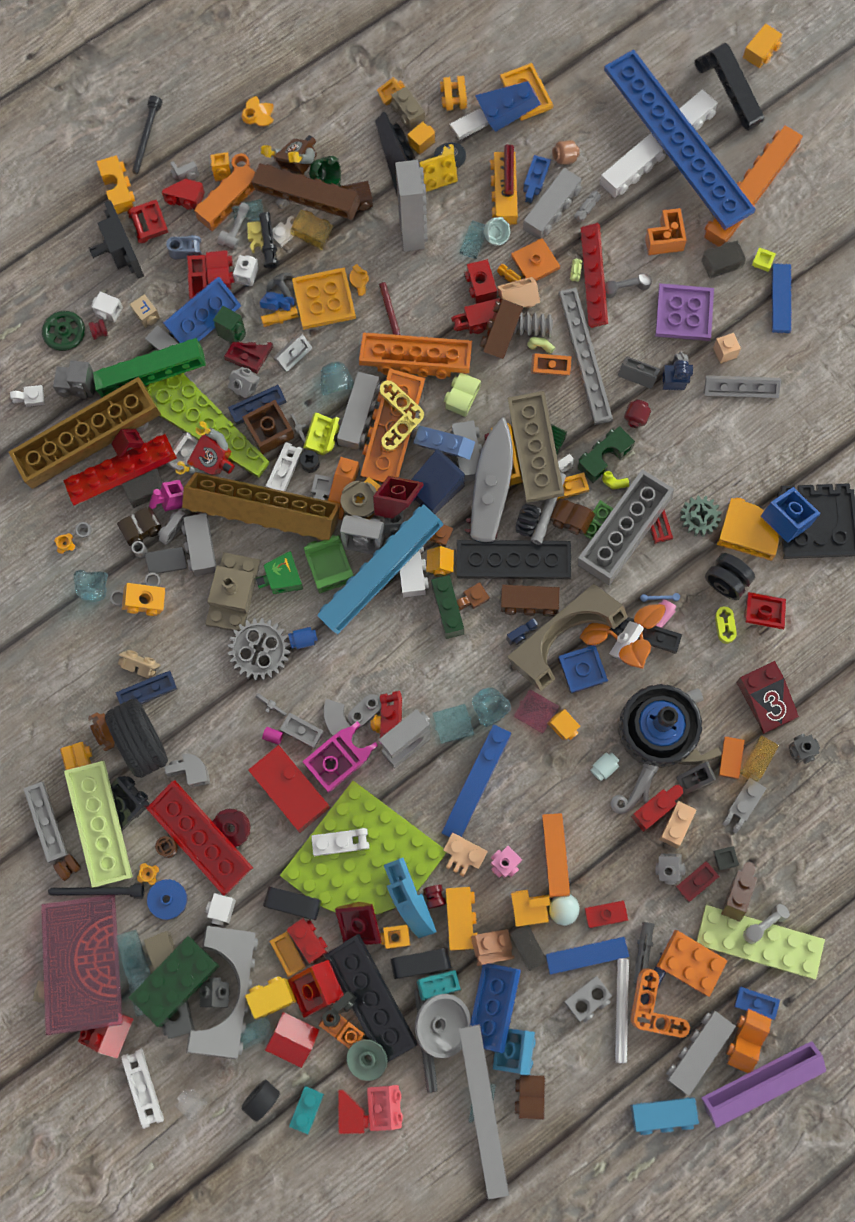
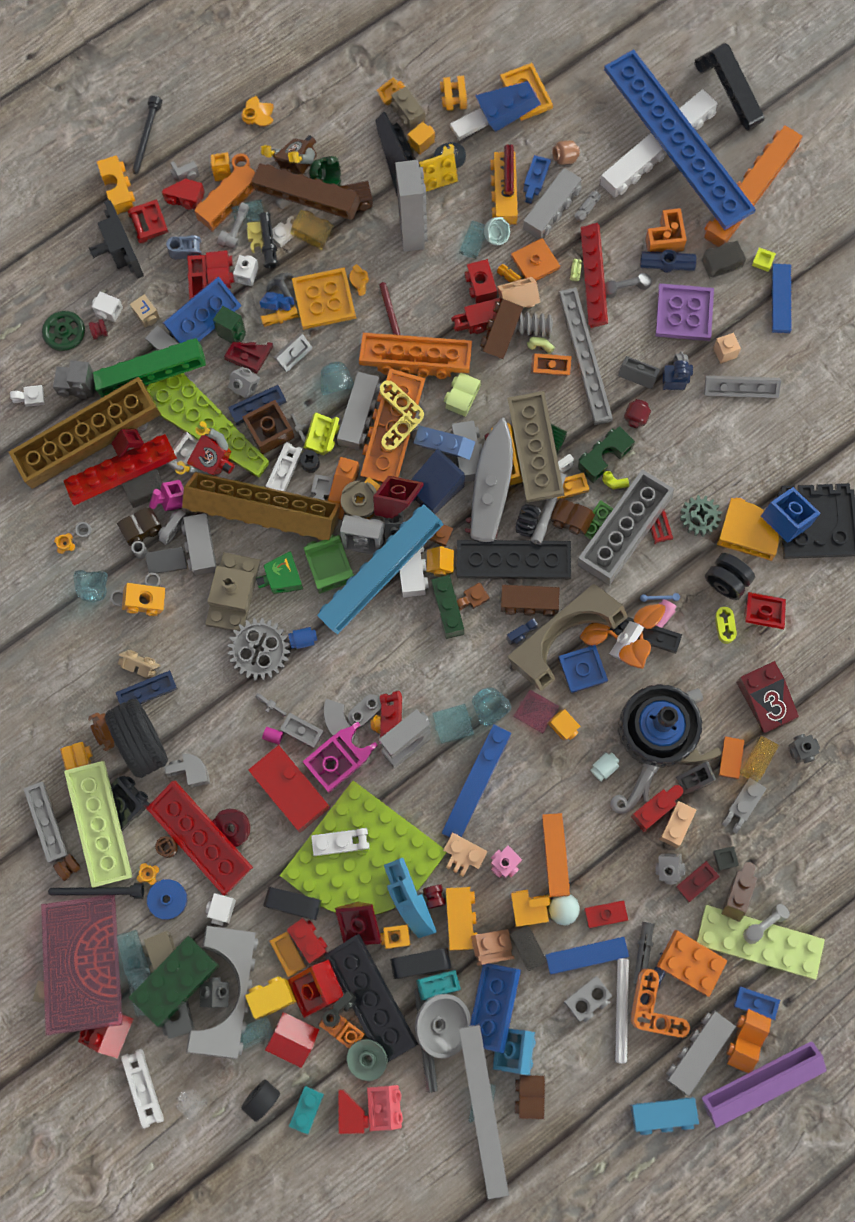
light orange brick [743,23,783,69] -> none
none -> dark blue piece [640,249,697,273]

